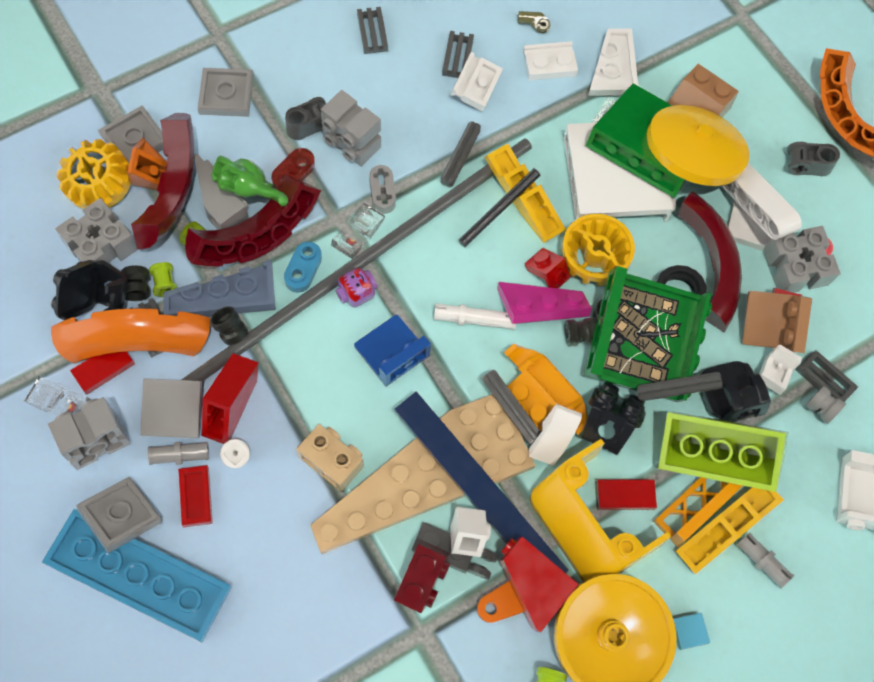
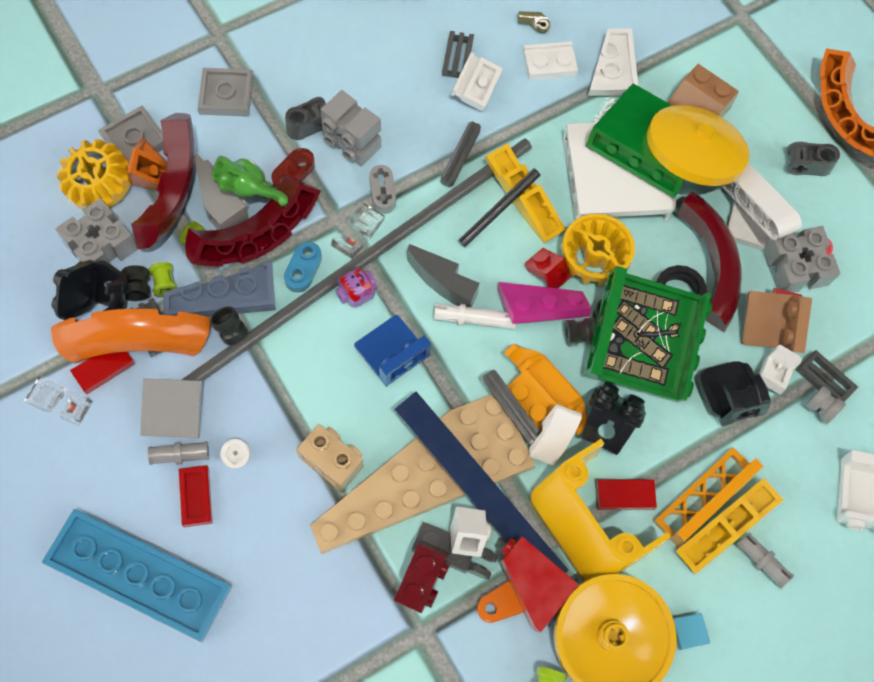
light grey brick [48,397,130,470] -> none
light grey tile [76,477,161,553] -> none
red slope [201,353,259,444] -> none
dark grey tile [357,7,388,54] -> none
dark grey axle [637,372,723,401] -> none
lime slope [658,411,789,492] -> none
none -> dark grey slope [407,244,480,308]

